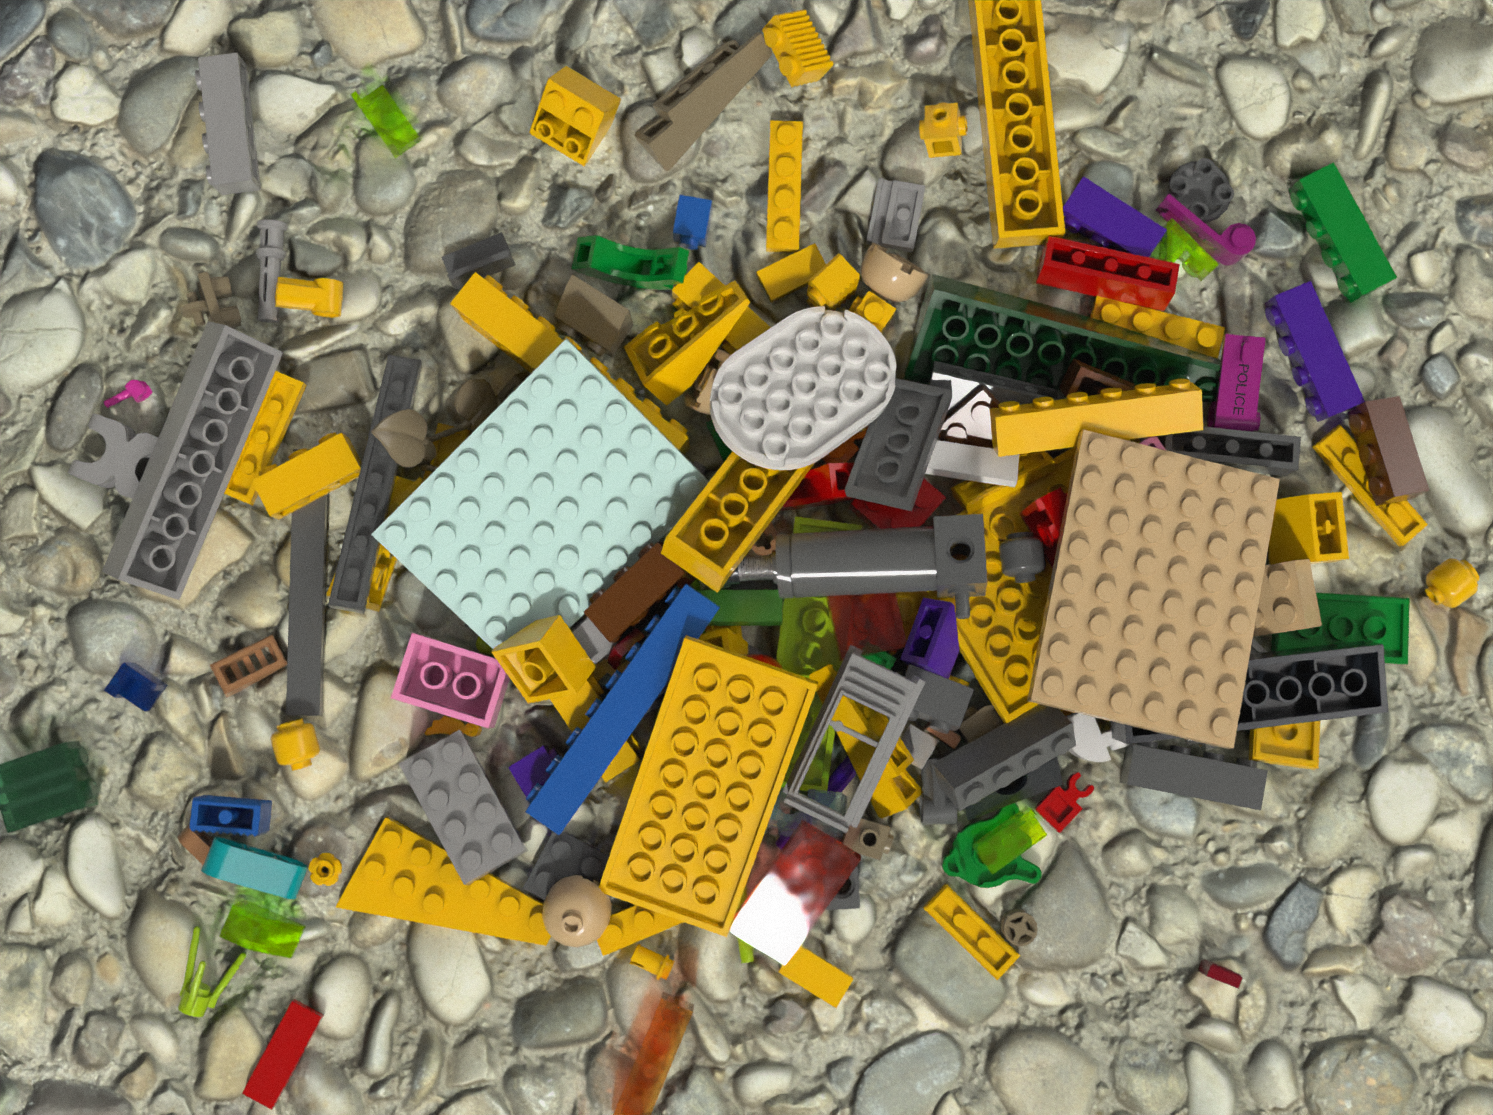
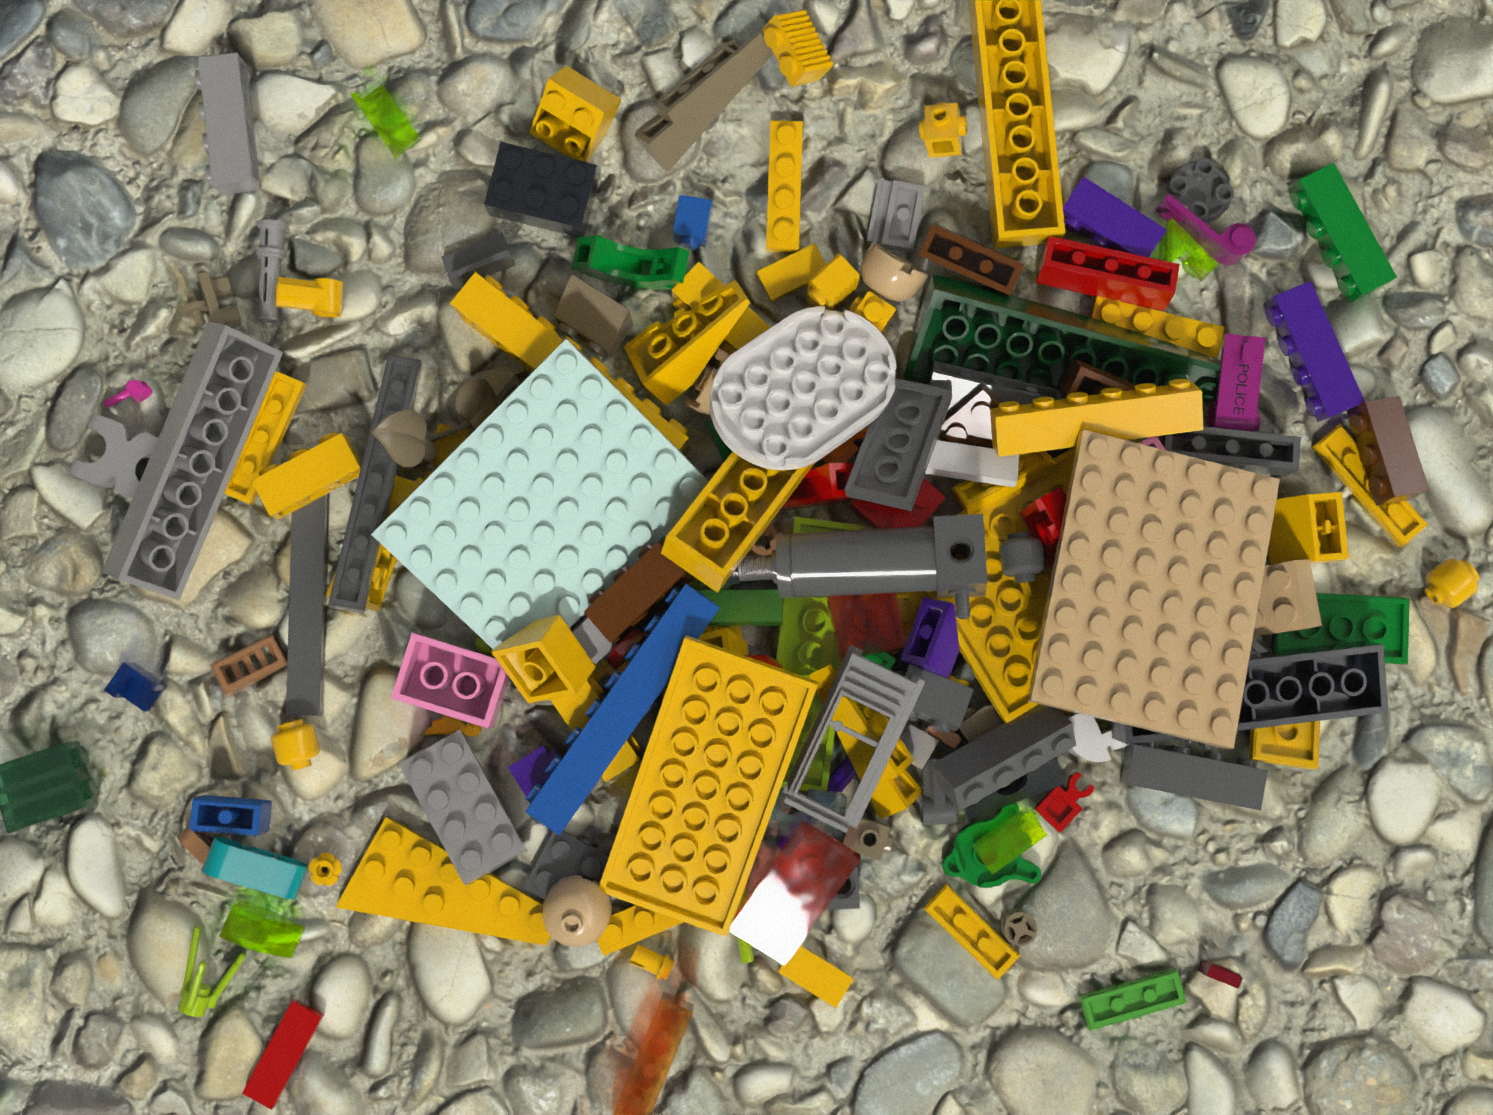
none -> black brick [484,142,600,237]
none -> reddish brown brick [918,223,1025,296]
none -> bright green tile [1078,968,1187,1031]

